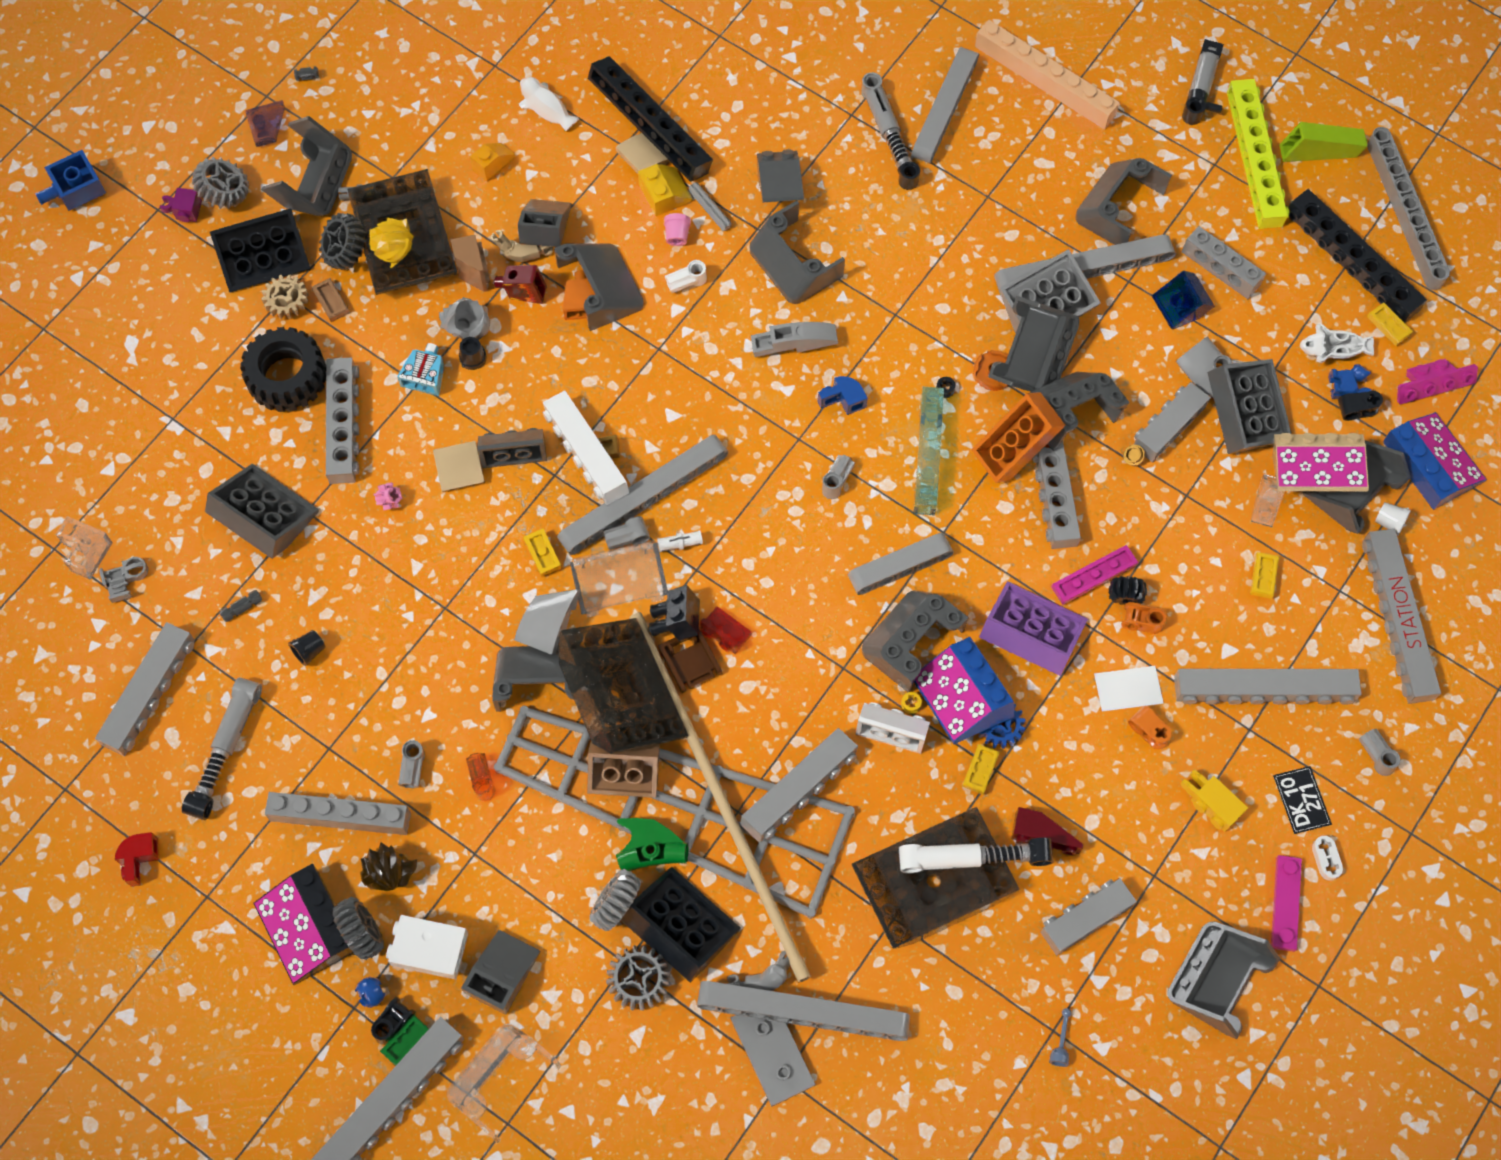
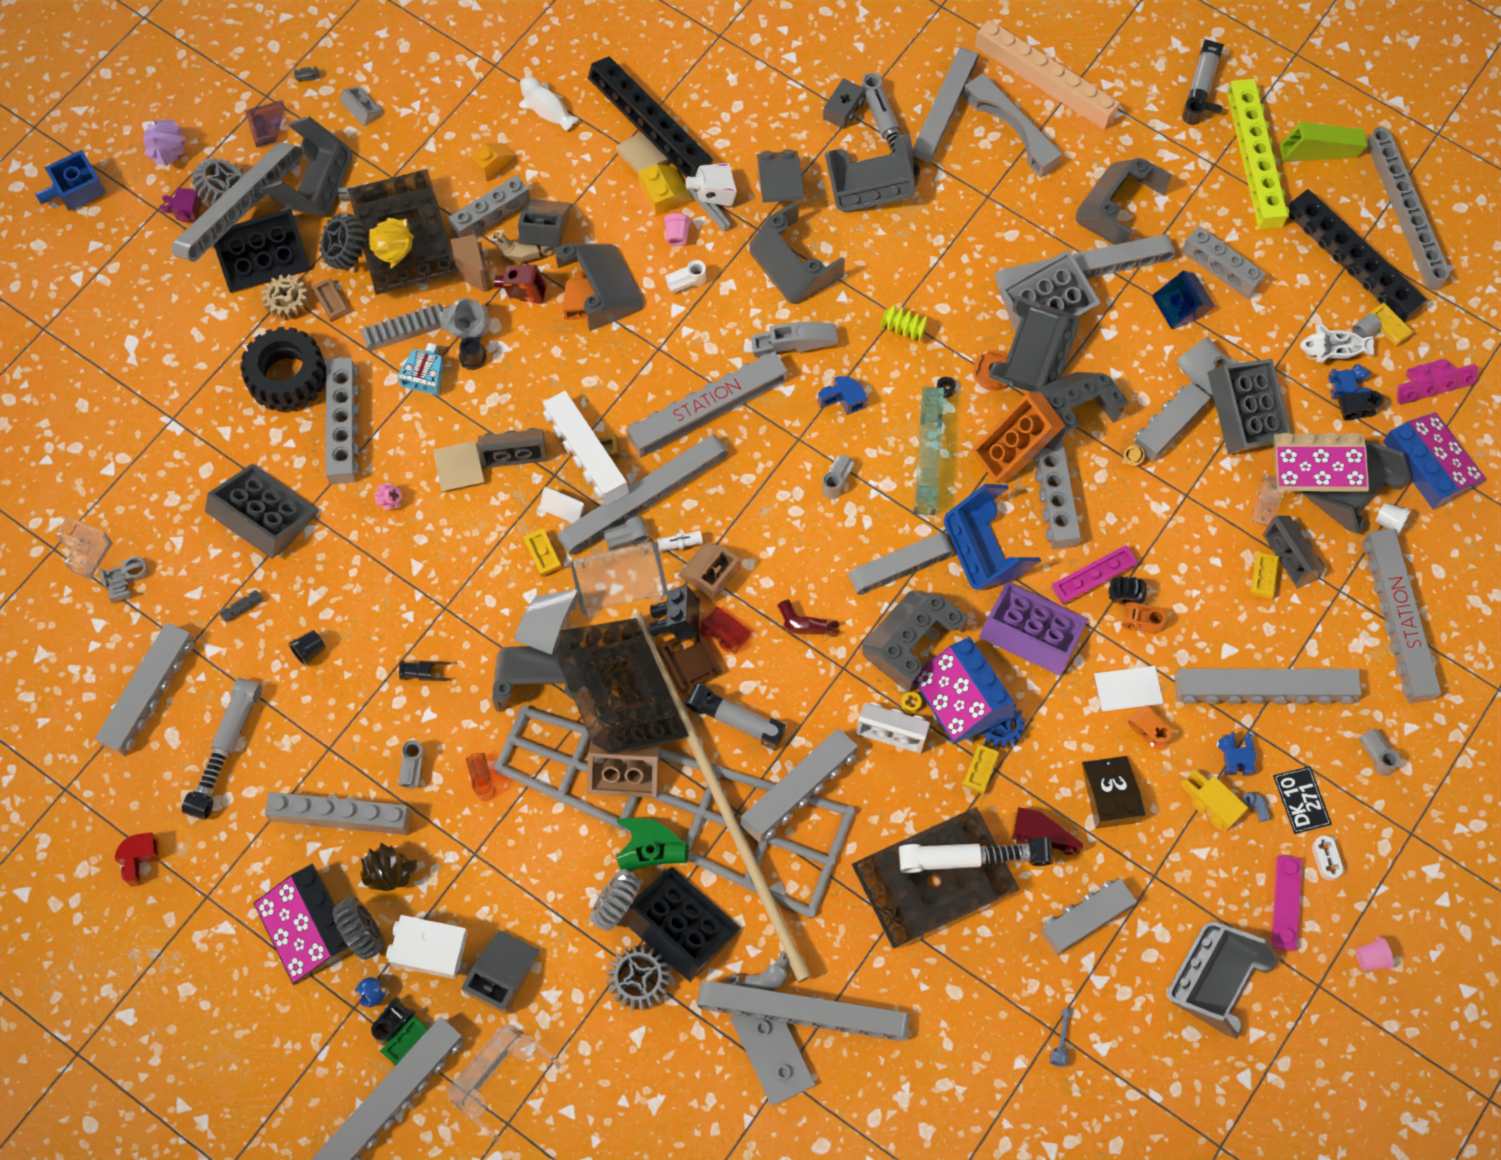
none -> lavender hair [143,120,187,166]
none -> light grey beam [172,142,302,262]
none -> light grey slope [340,86,383,126]
none -> light grey gear [361,302,444,352]
none -> black piece [399,660,451,681]
none -> light grey brick [448,175,530,238]
none -> white slope [540,487,585,523]
none -> light grey brick [627,351,788,458]
none -> medium nougat slope [678,542,740,601]
none -> piece [684,683,786,751]
none -> white torso [686,163,737,206]
none -> dark red arm [777,599,840,637]
none -> dark grey brick [823,78,865,129]
none -> dark grey windscreen [825,133,915,212]
none -> neon yellow piece [880,304,927,342]
none -> blue windscreen [944,484,1041,590]
none -> light grey arch [963,73,1062,178]
none -> dark brown slope [1082,756,1145,829]
none -> blue animal [1216,731,1256,776]
none -> sand blue arm [1242,792,1271,822]
none -> dark grey slope [1263,516,1325,589]
none -> light grey beam [1352,313,1381,338]
none -> bright pink piece [1356,937,1394,971]

